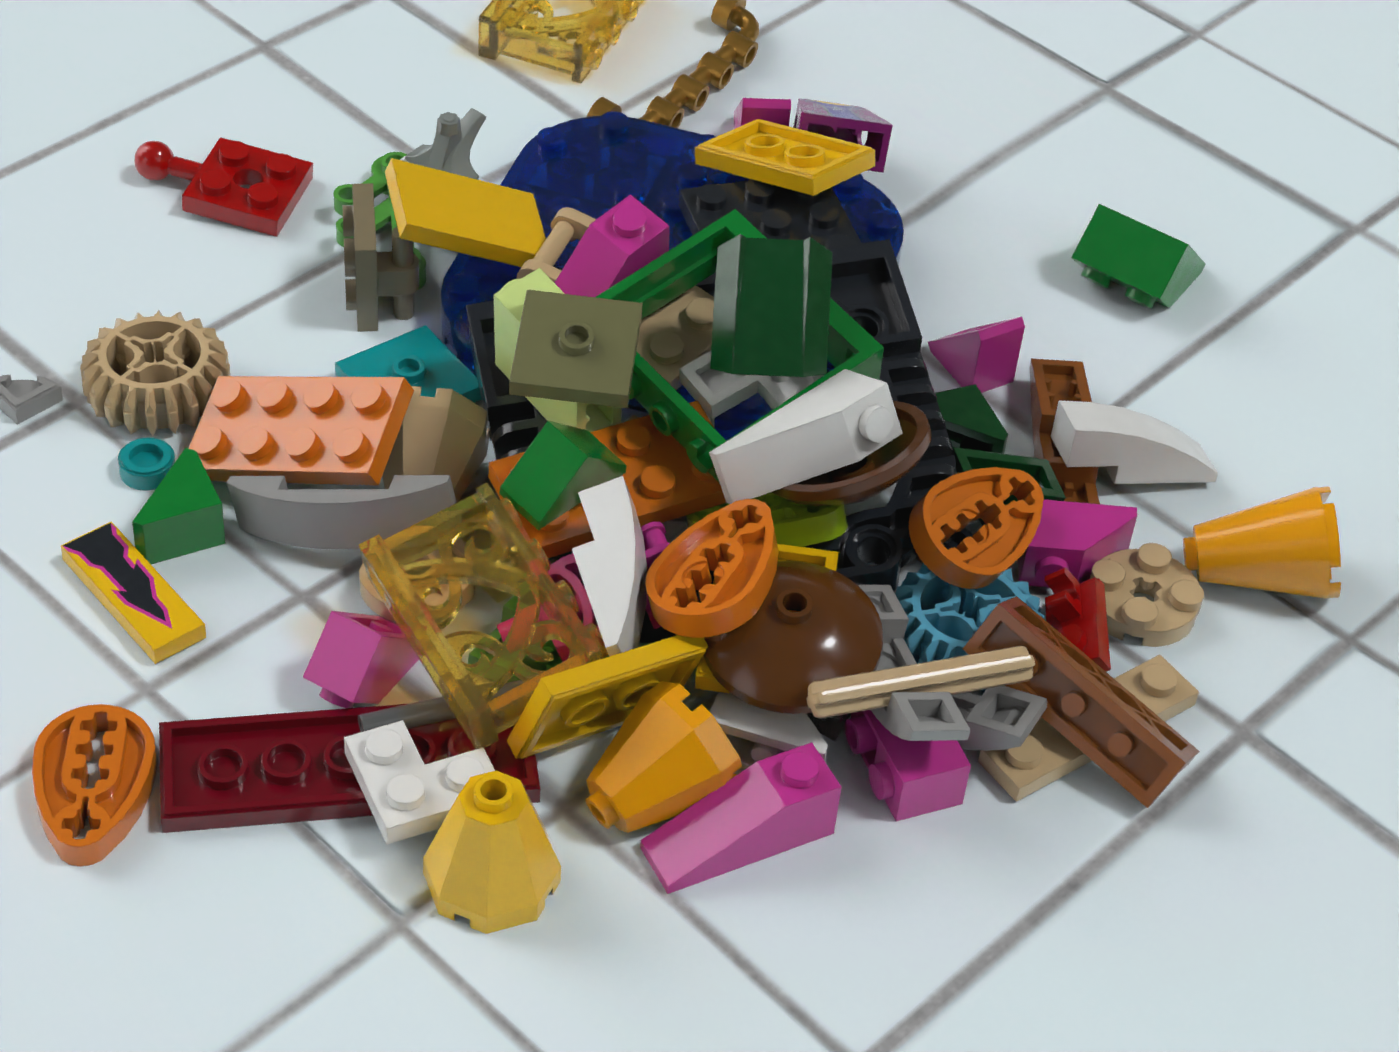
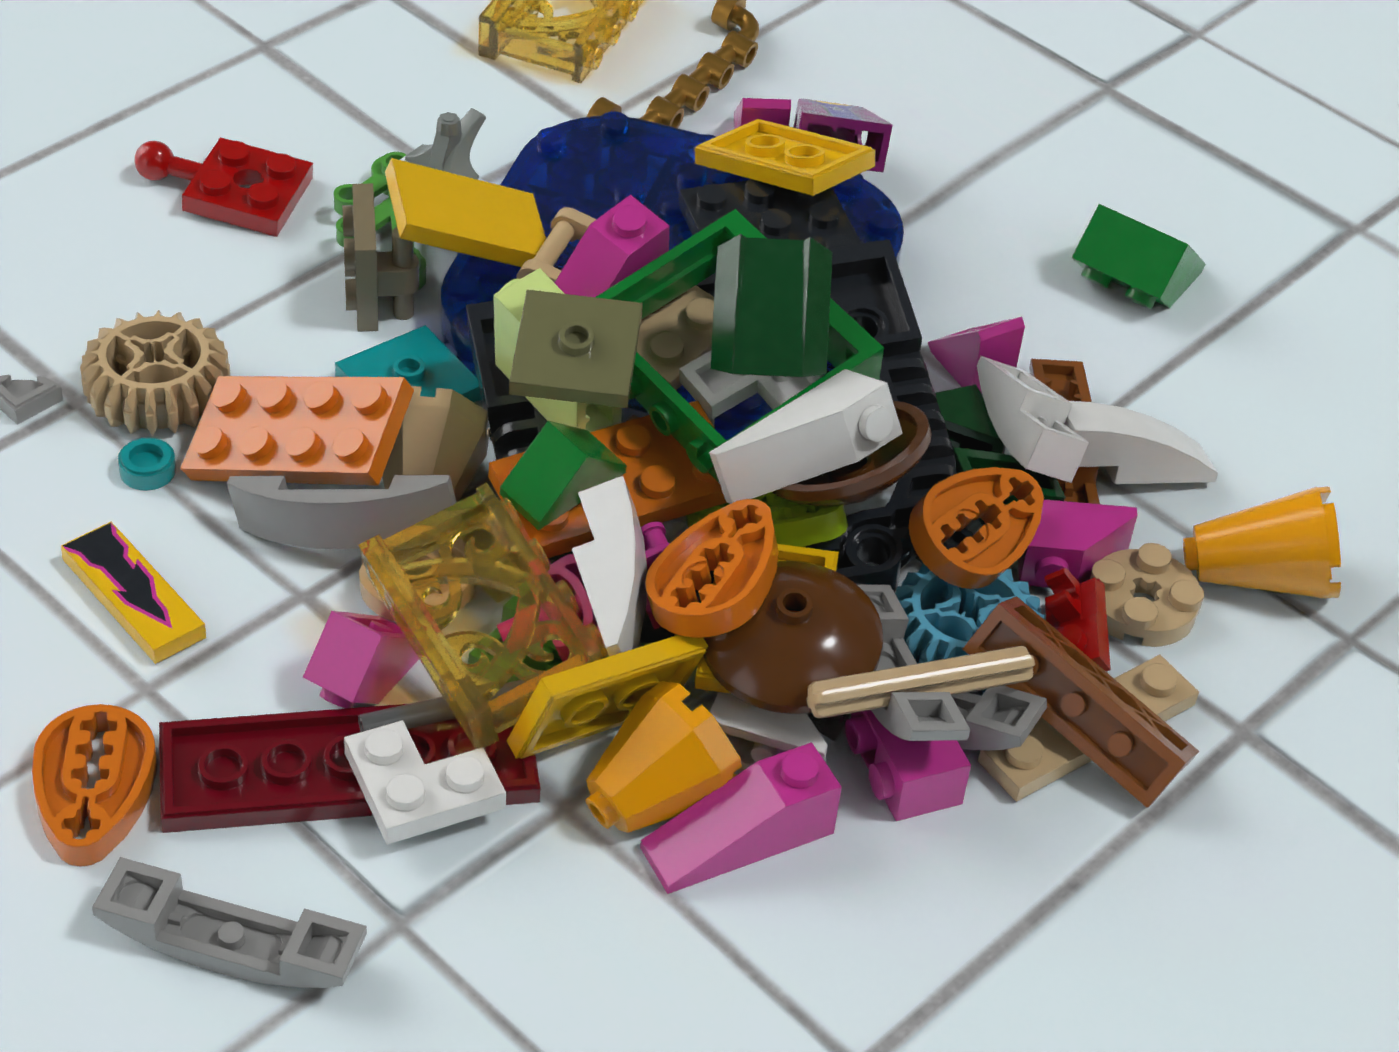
green slope [132,448,226,564] -> none
yellow cone [423,771,561,934] -> none
none -> light grey slope [92,857,367,988]
none -> white slope [977,356,1089,483]

